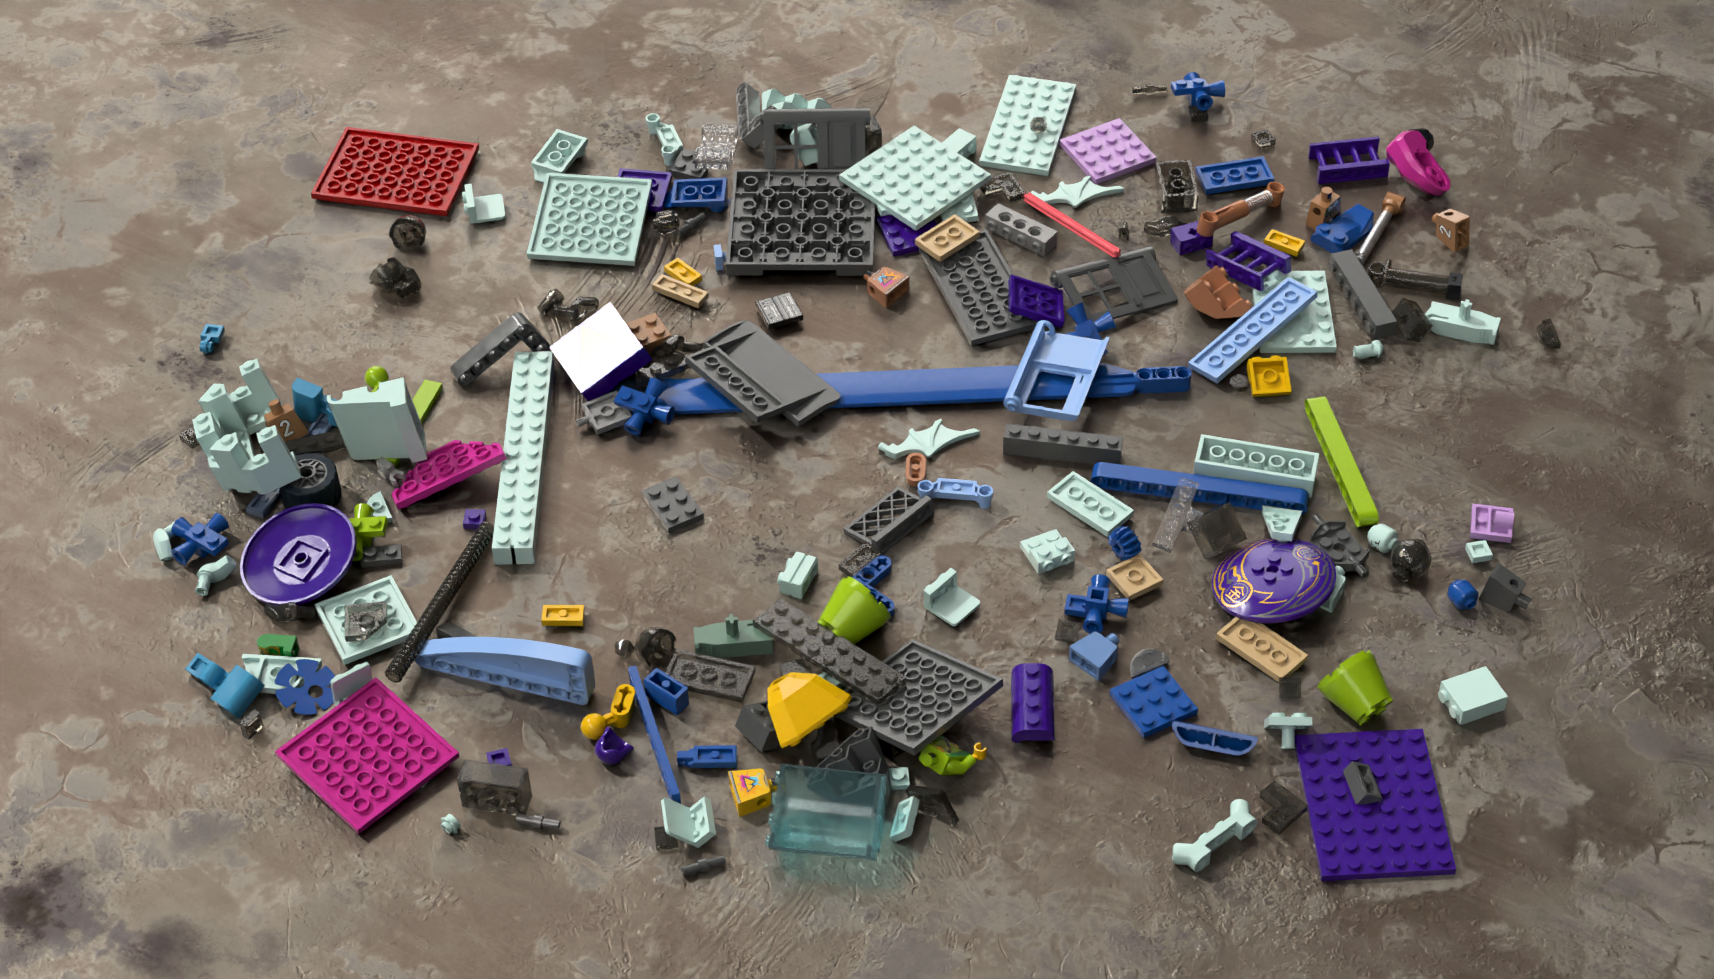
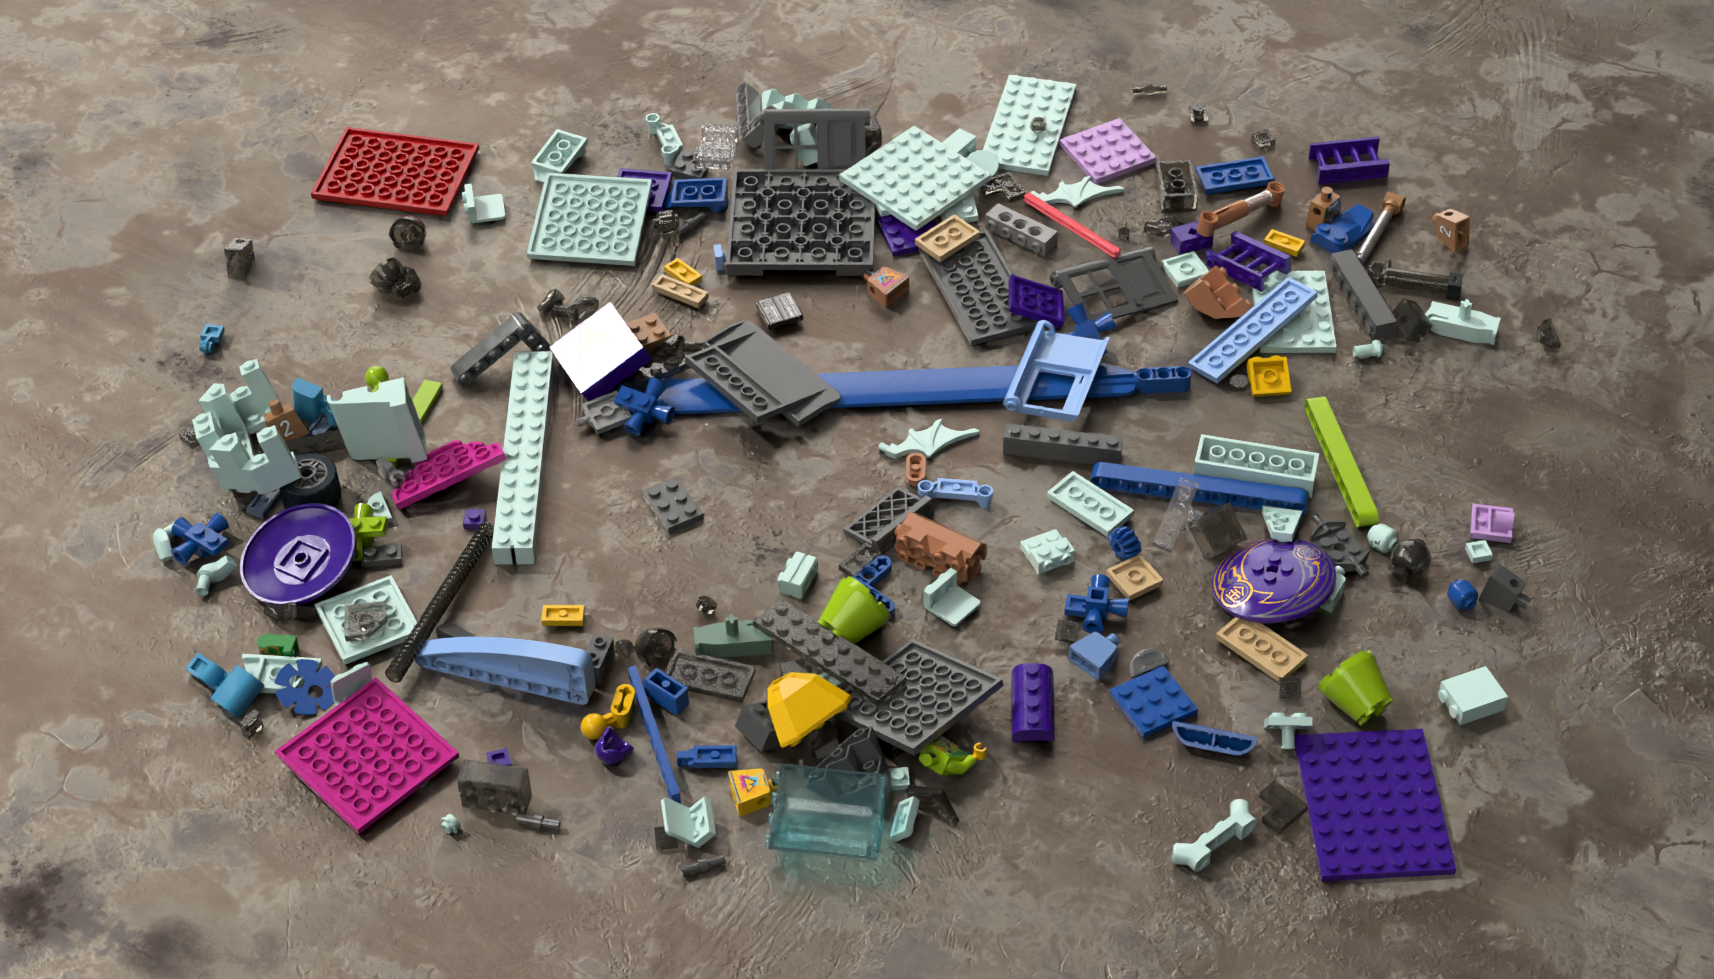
blue brick [1171,72,1225,111] -> none
dark grey slope [1343,761,1382,805] -> none
dark pink piece [1386,128,1451,196] -> none
none -> clear smoke torso [224,238,255,280]
none -> dark grey brick [586,634,615,685]
none -> clear smoke tile [695,596,717,614]
none -> nougat brick [895,512,987,586]
none -> light aqua tile [966,150,999,182]
none -> light aqua tile [1161,251,1209,288]

